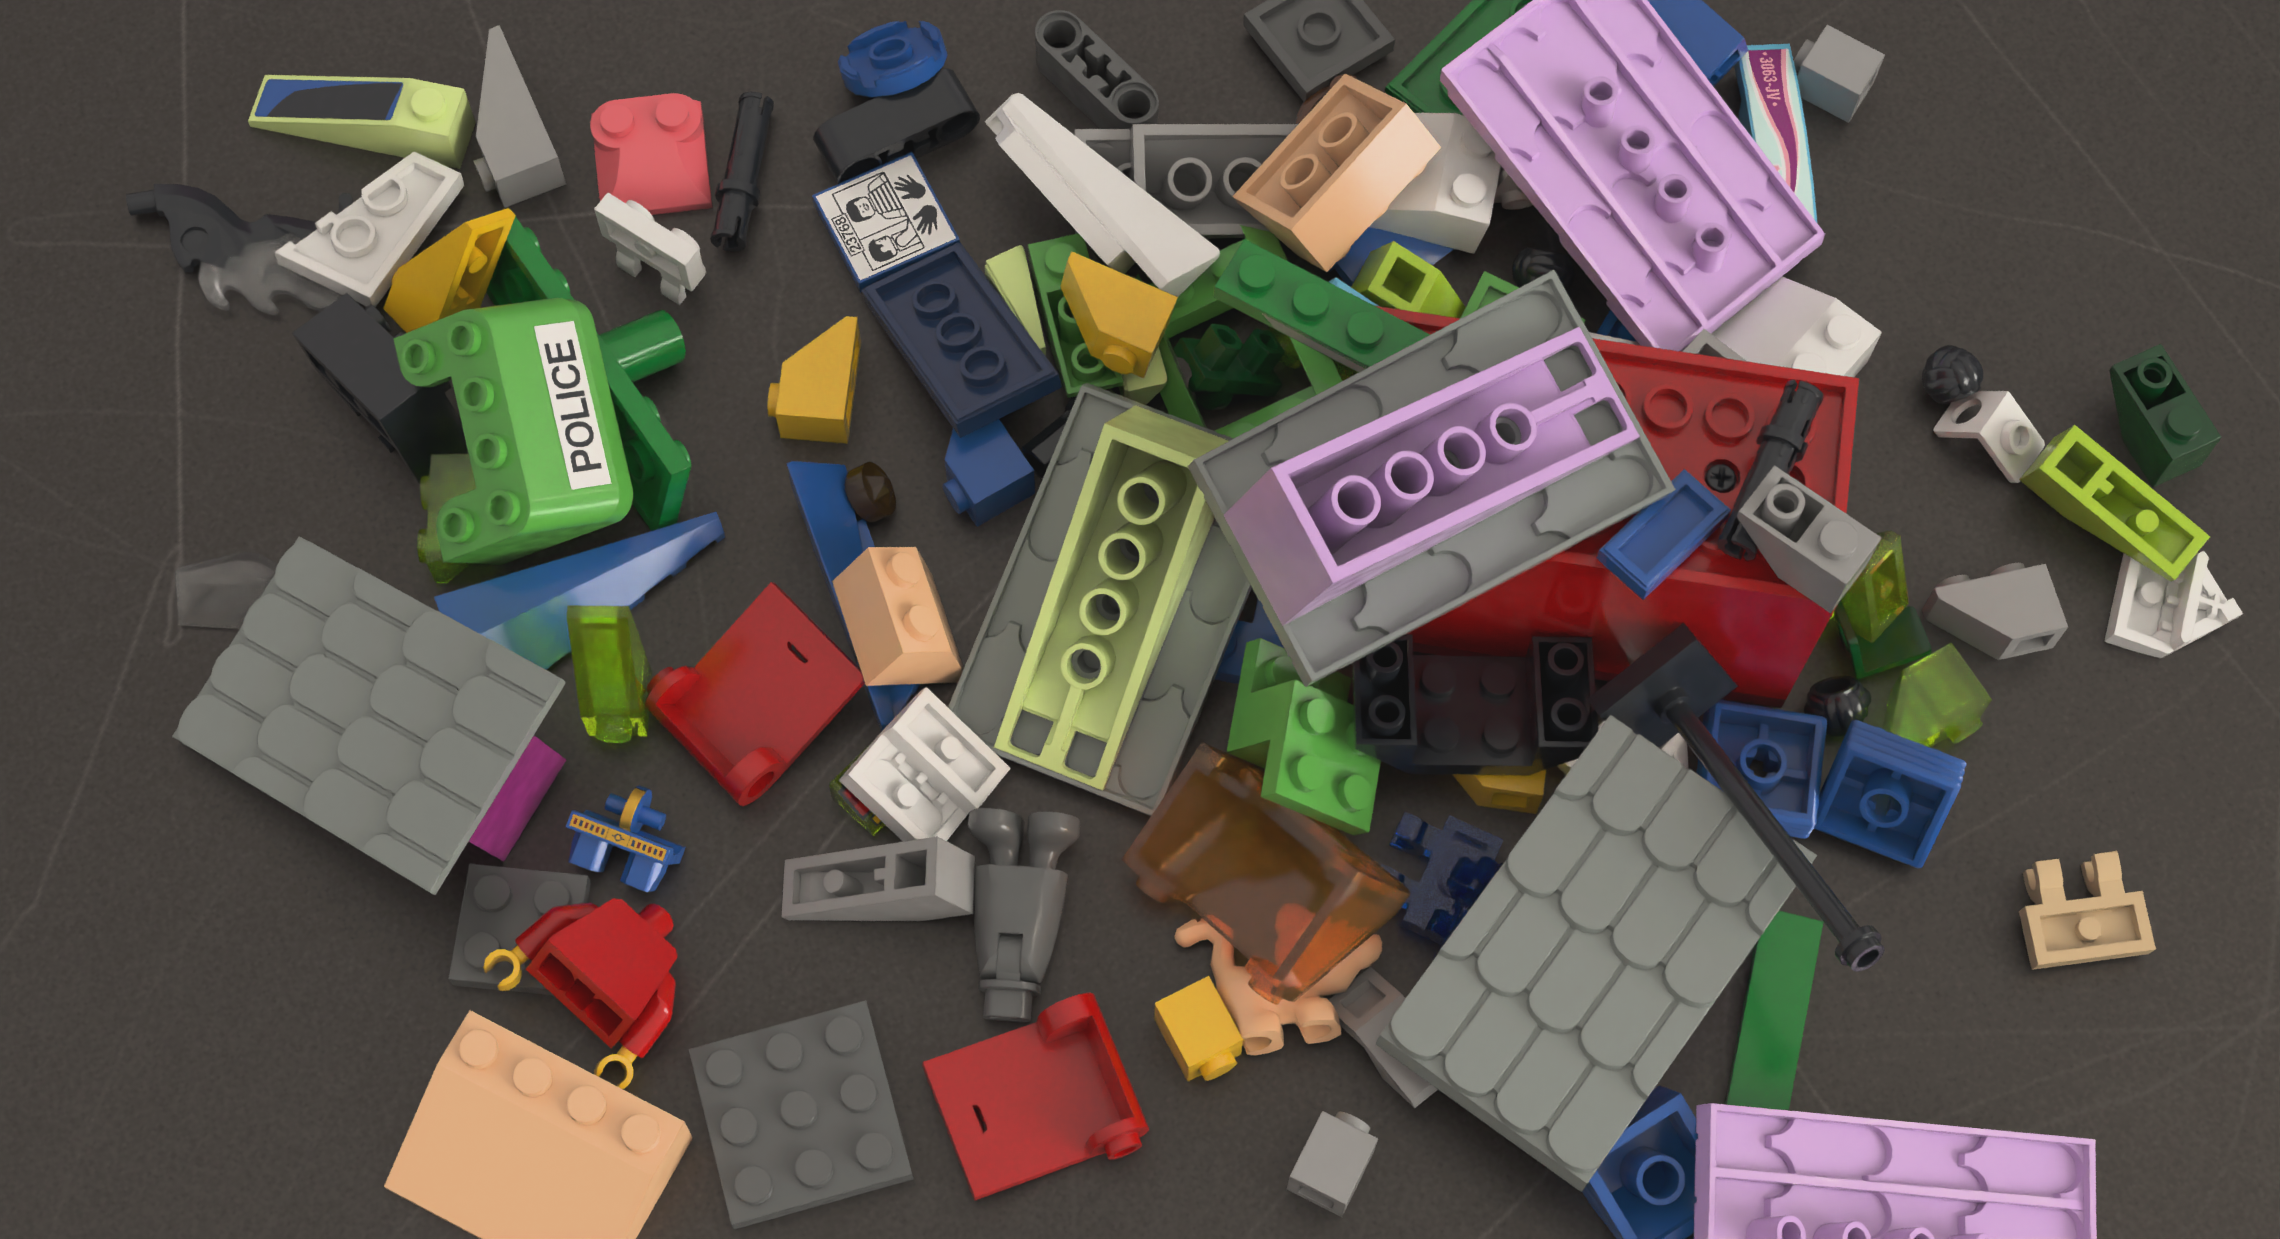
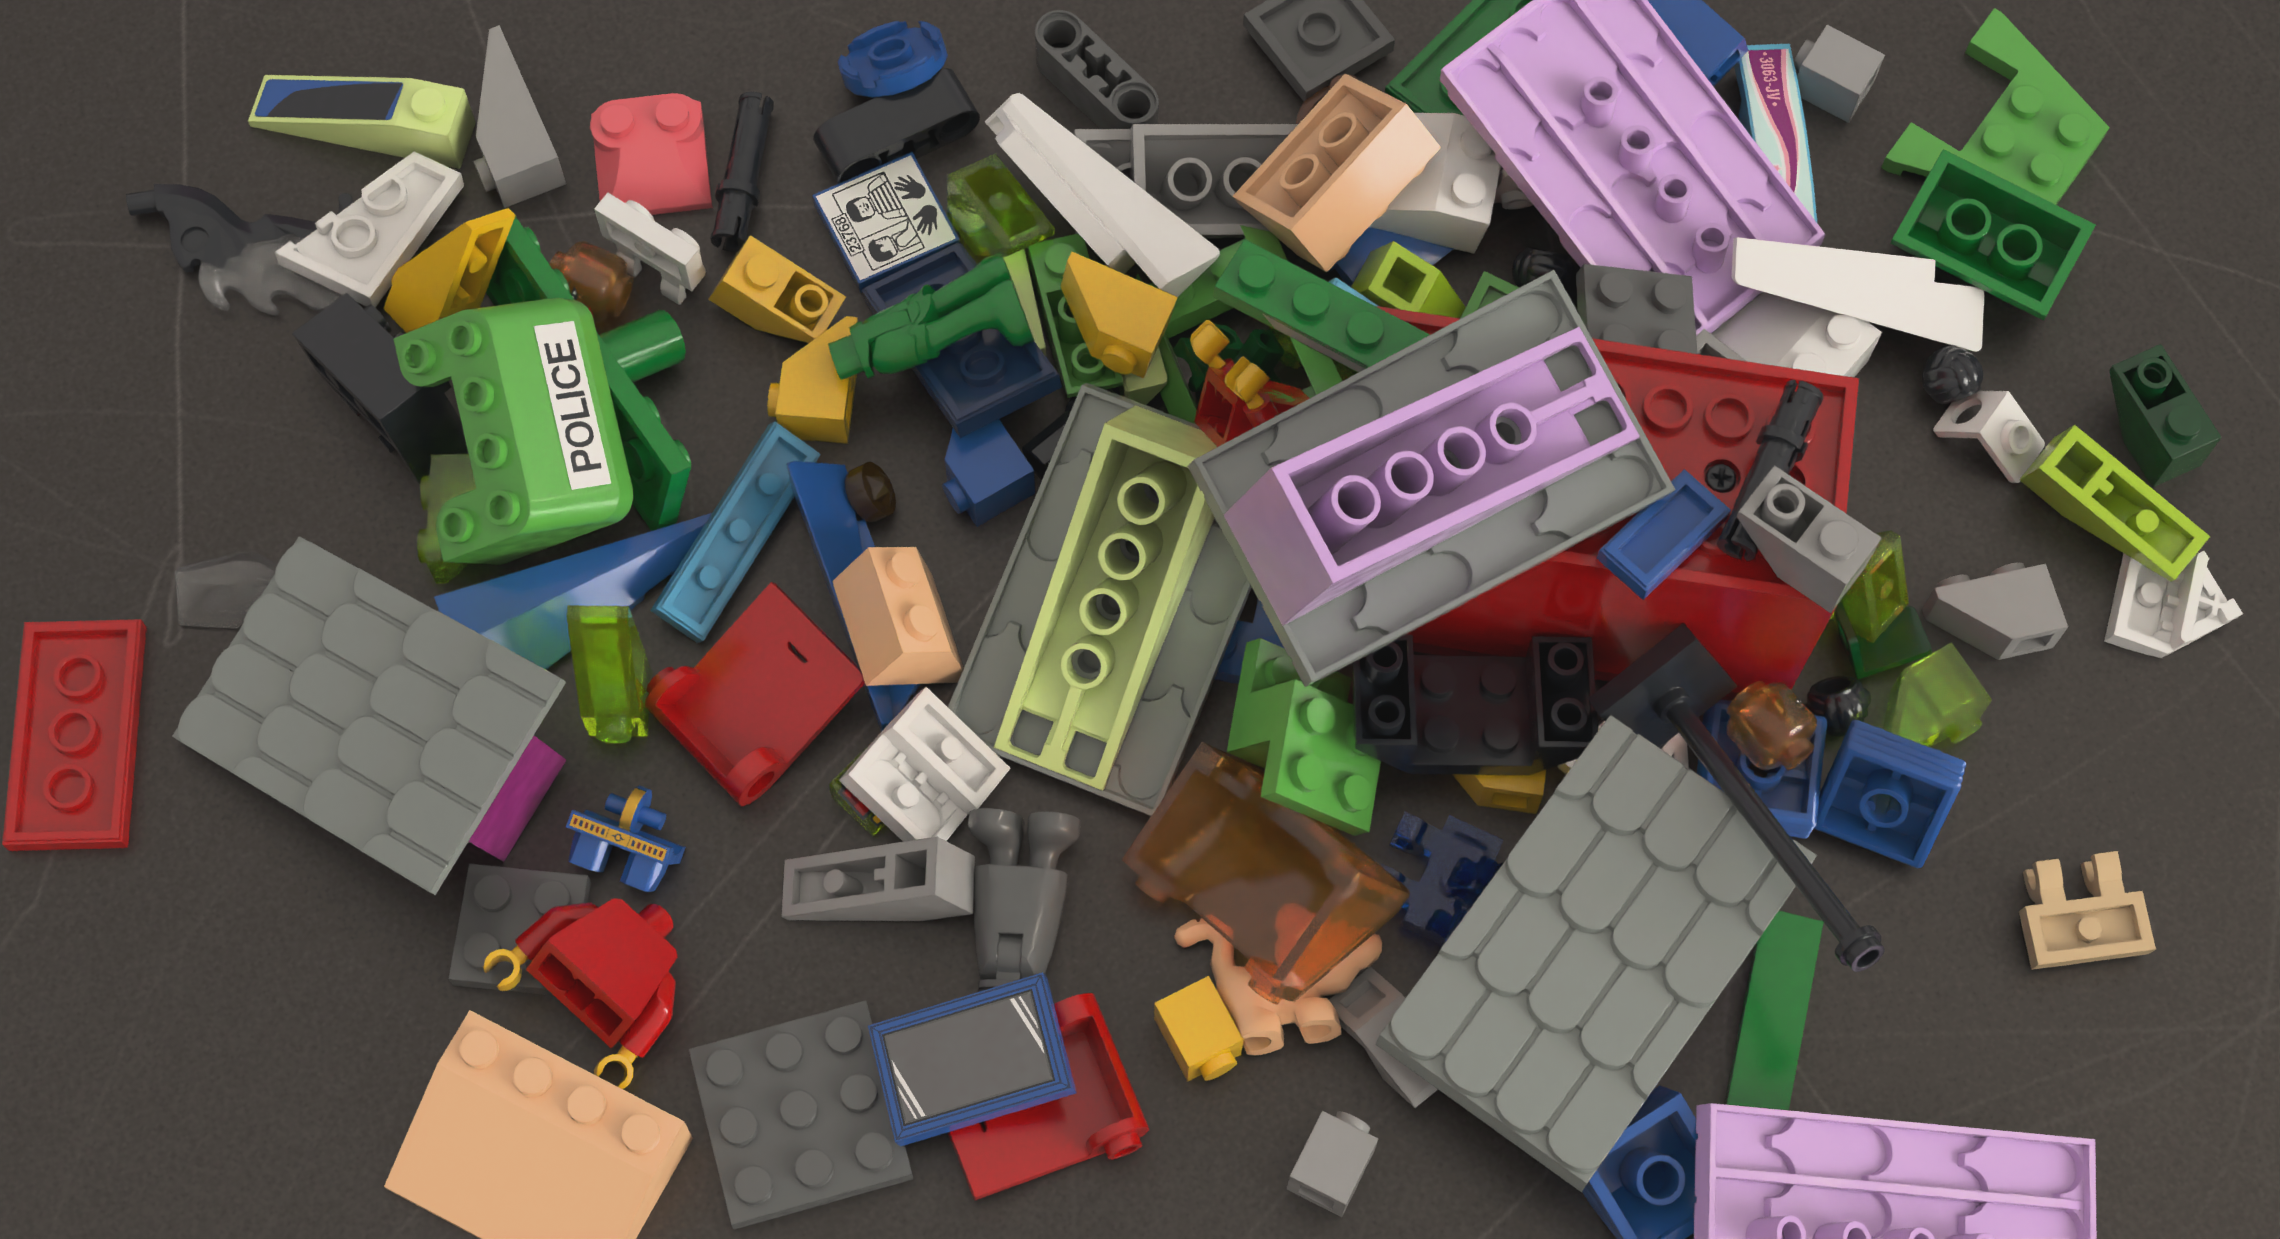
none -> red tile [2,619,147,851]
none -> clear orange head [549,241,634,323]
none -> dark azure tile [650,421,821,643]
none -> yellow slope [708,235,846,343]
none -> green piece [828,252,1035,380]
none -> tile [868,972,1077,1147]
none -> clear neon green slope [947,153,1054,257]
none -> red torso [1190,320,1310,447]
none -> dark grey plate [1576,264,1697,354]
none -> clear orange head [1726,680,1817,770]
none -> white wedge [1731,237,1984,352]
none -> bright green wing [1881,8,2110,205]
none -> green slope [1890,149,2096,321]

